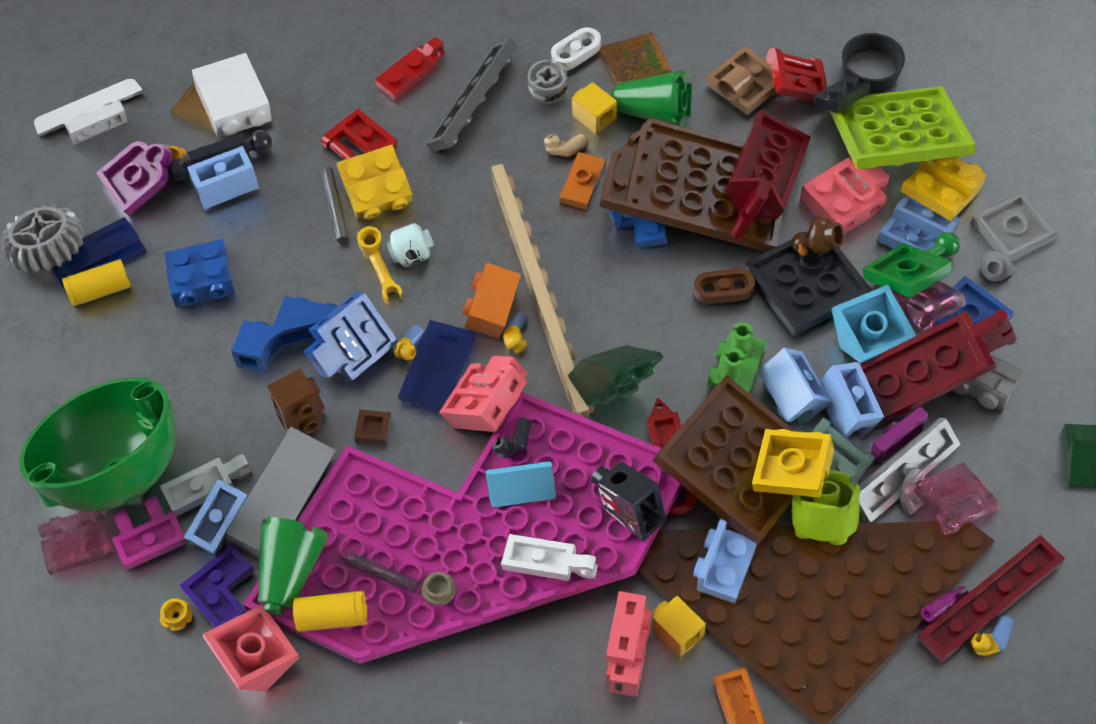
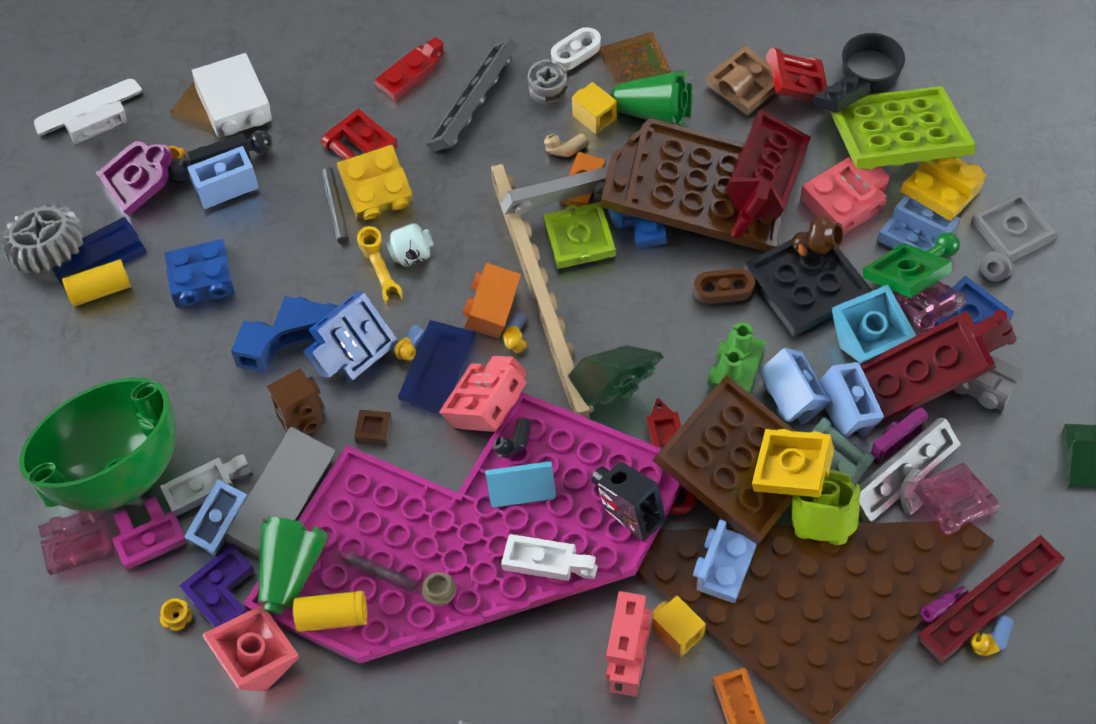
none -> light grey plate [500,166,608,215]
none -> lime plate [543,202,616,269]

